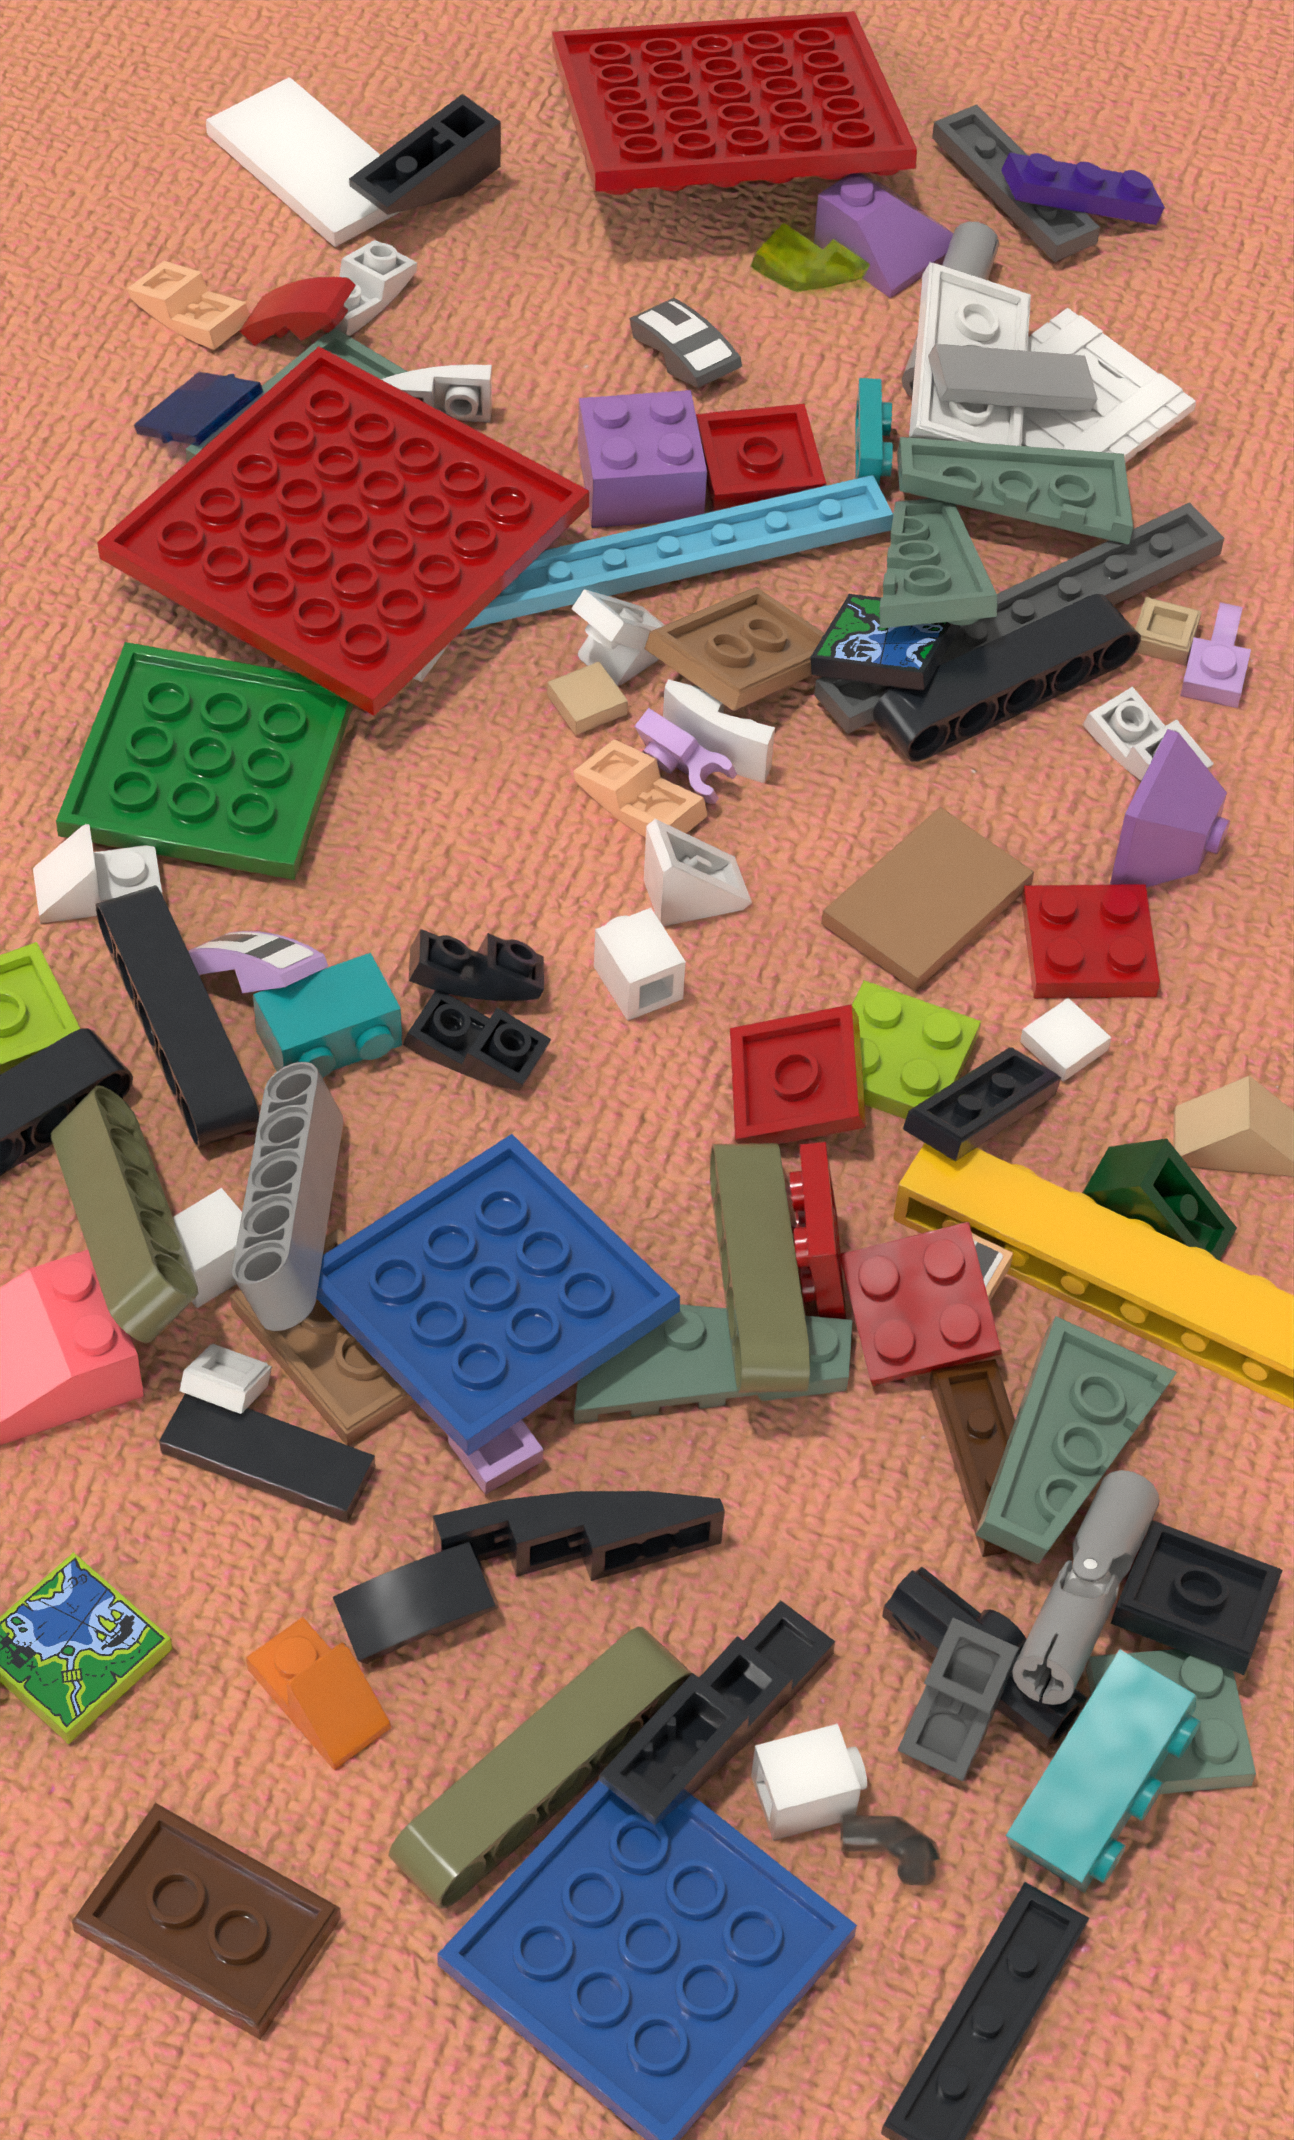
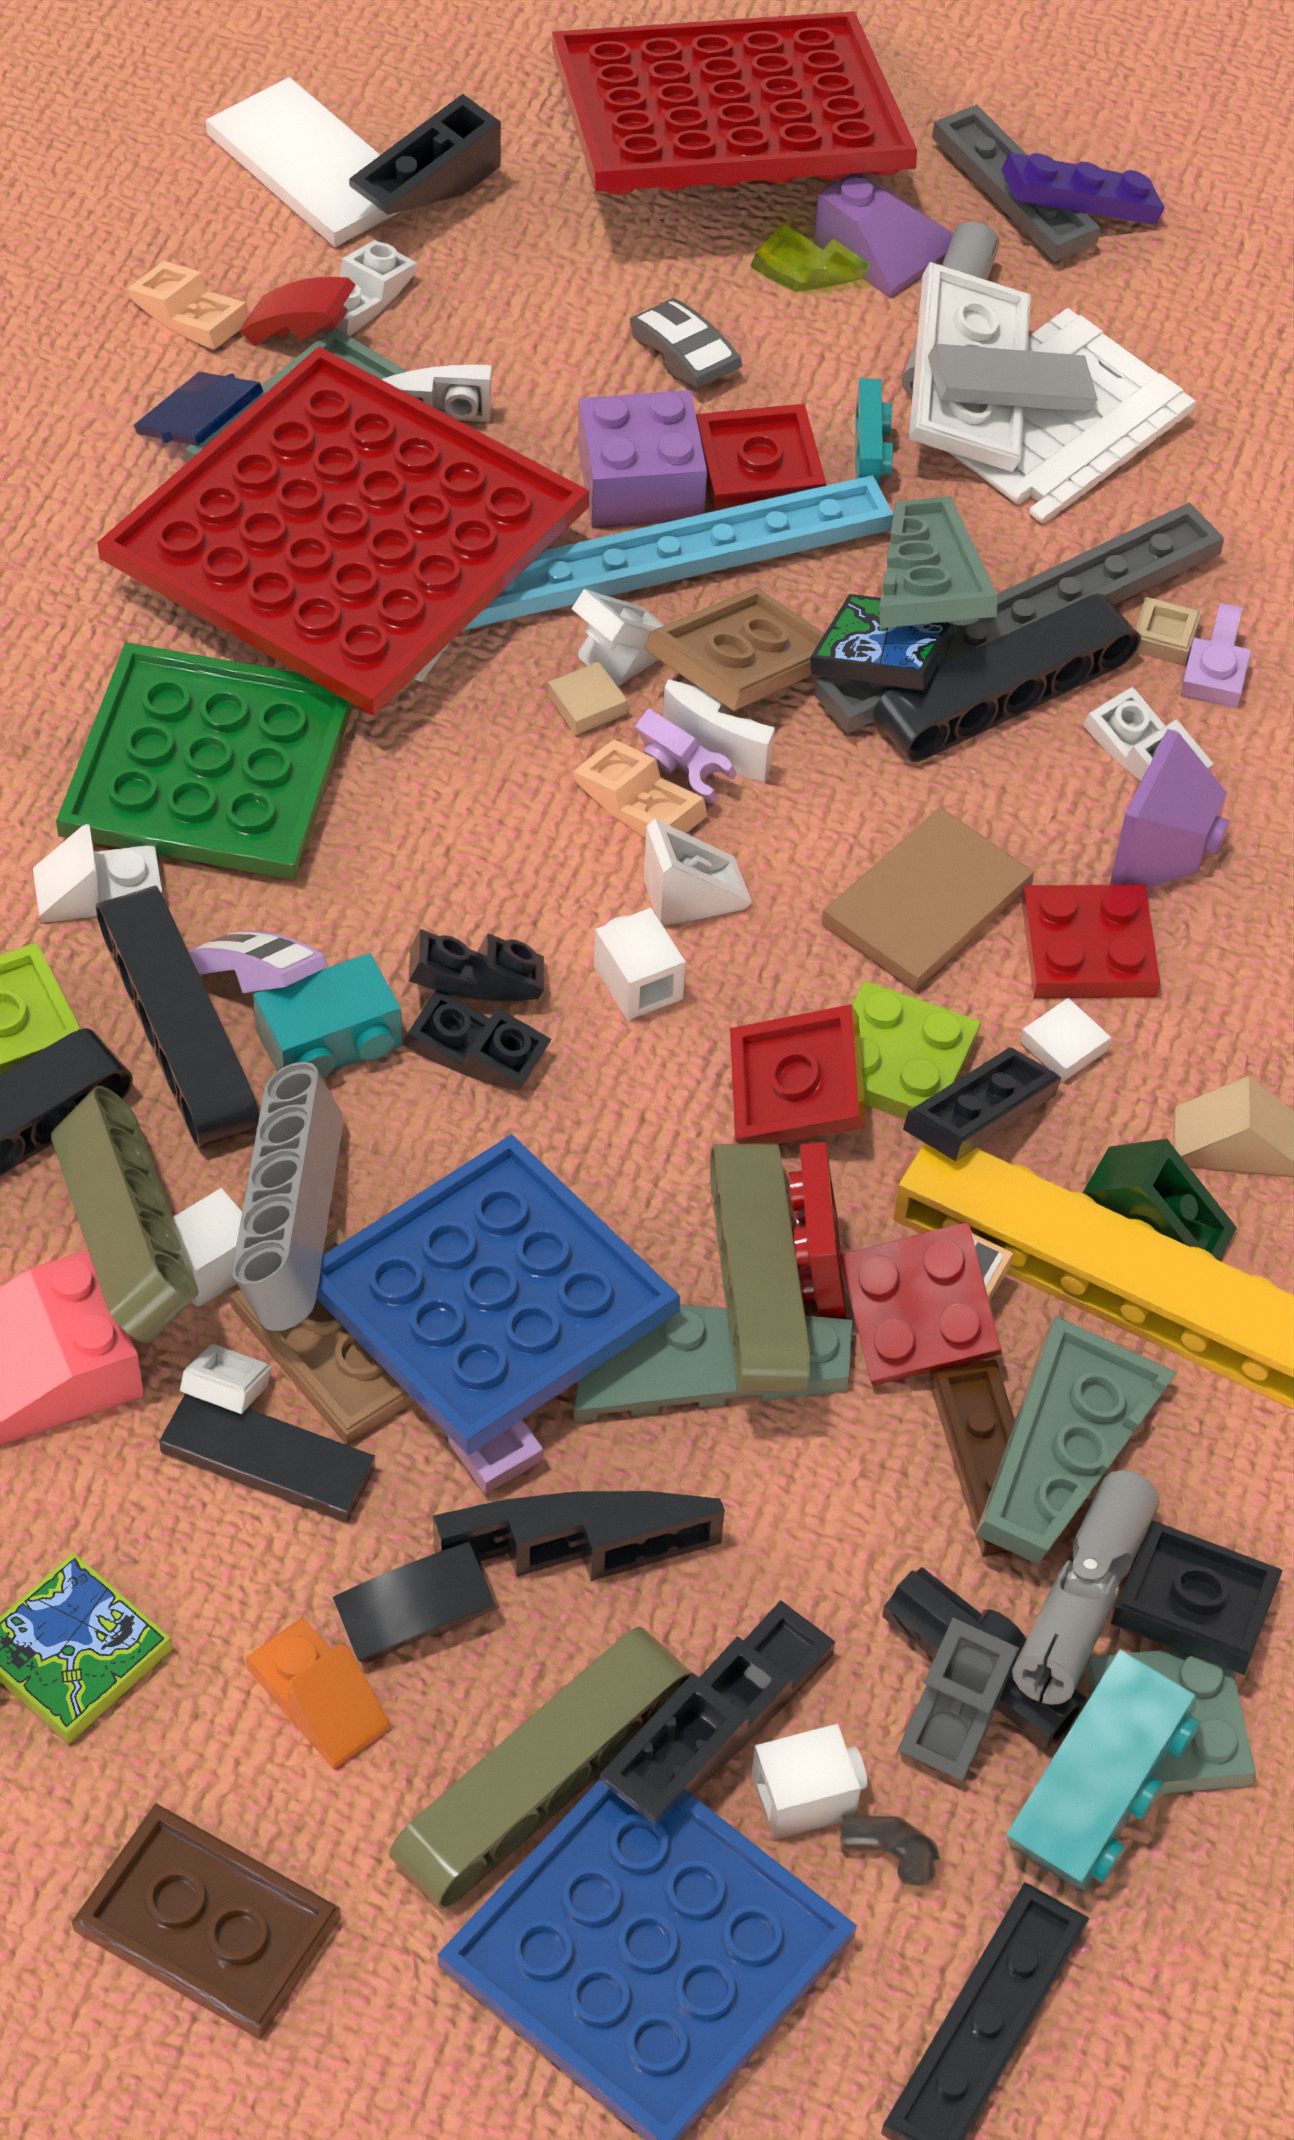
sand green wing [897,437,1133,545] -> none

